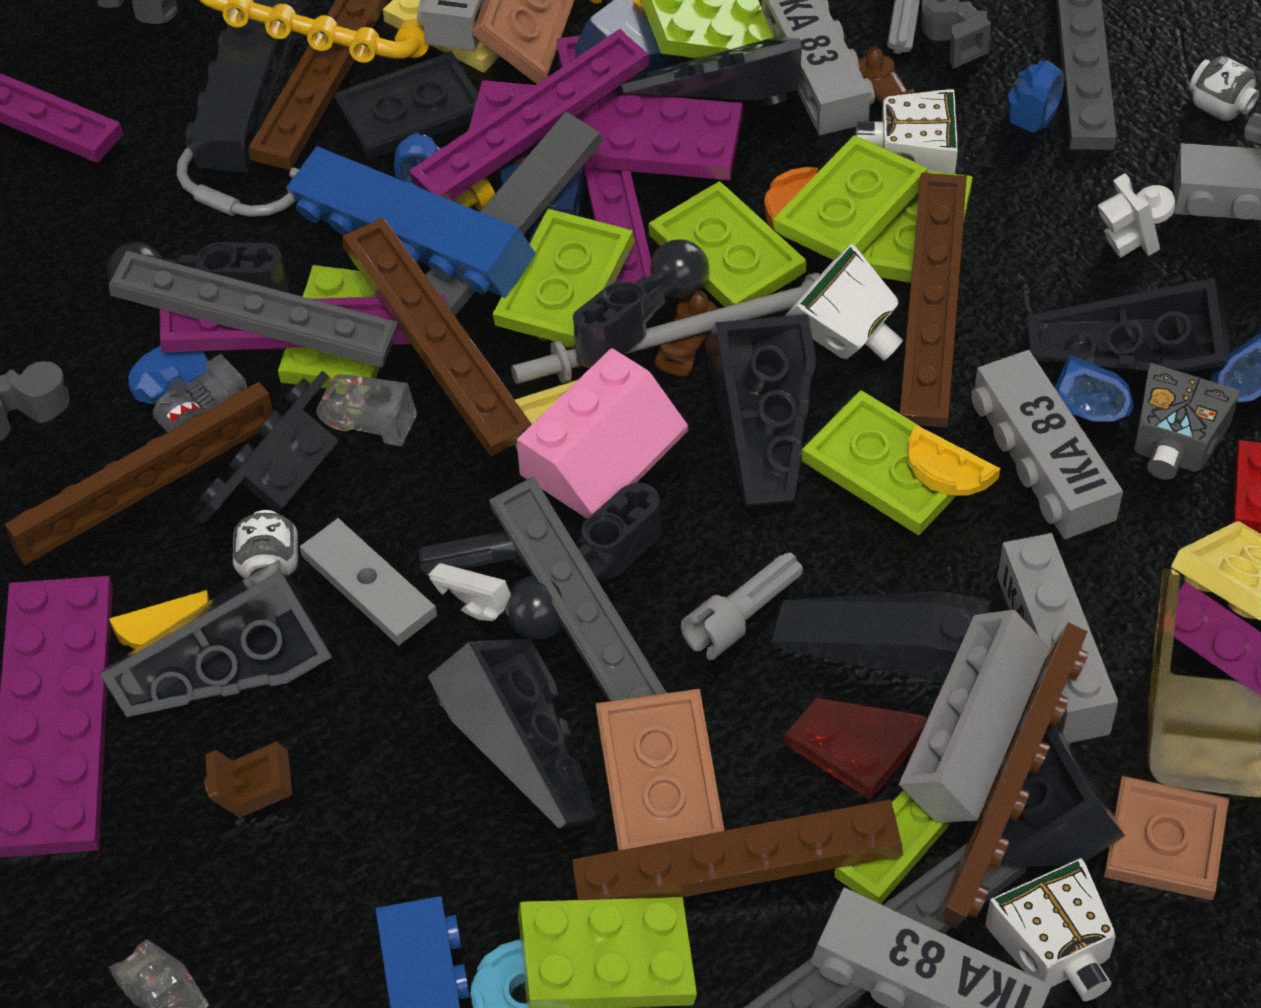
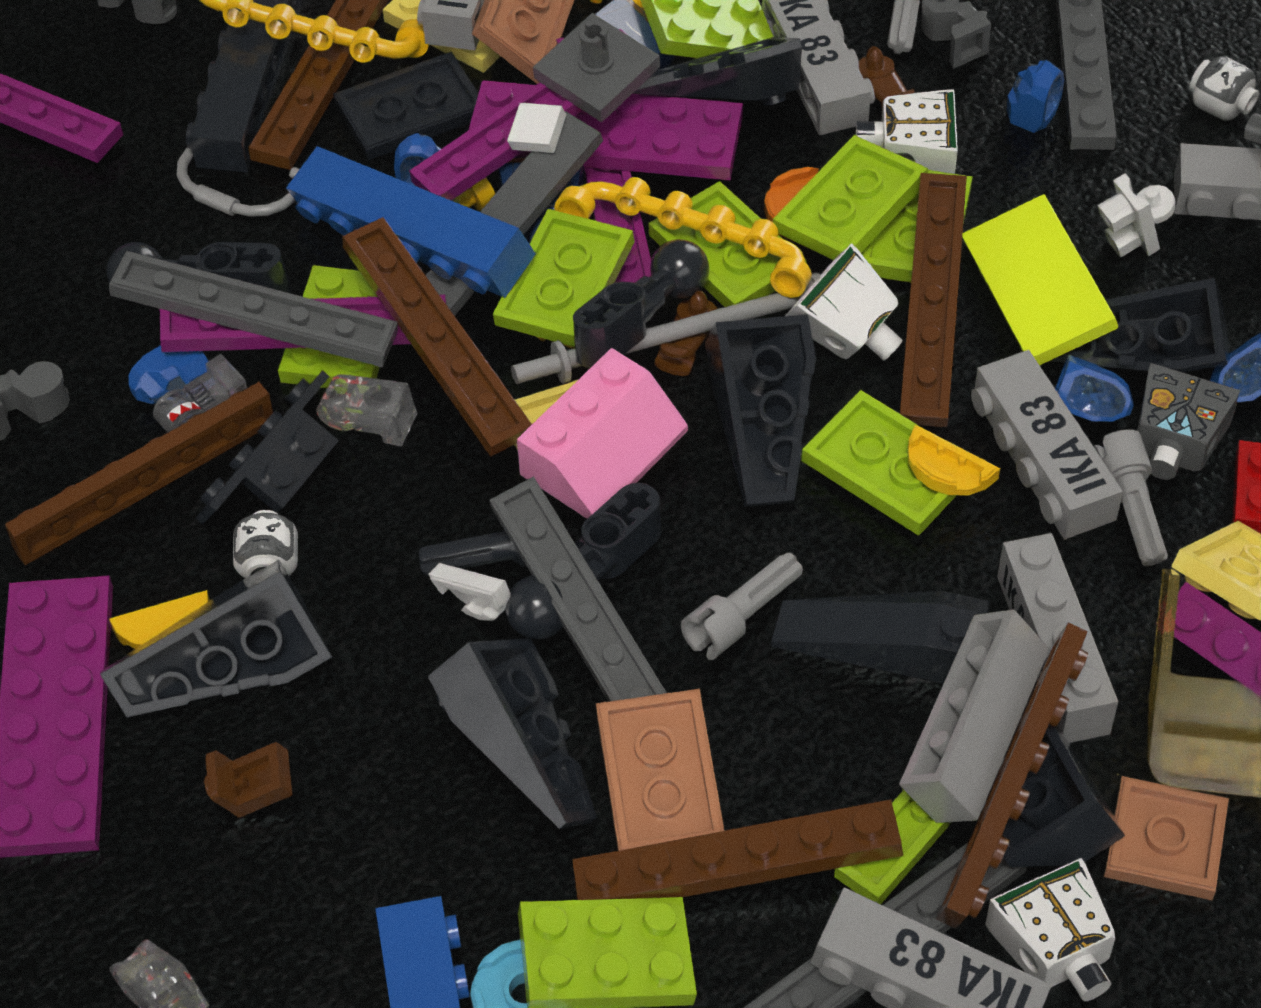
light grey tile [300,518,437,646] -> none
clear red wing [785,698,928,800] -> none
none -> white tile [507,103,566,153]
none -> dark grey tile [533,13,660,123]
none -> yellow bar [554,177,812,298]
none -> neon yellow tile [962,194,1119,366]
none -> light grey piece [1094,430,1168,566]

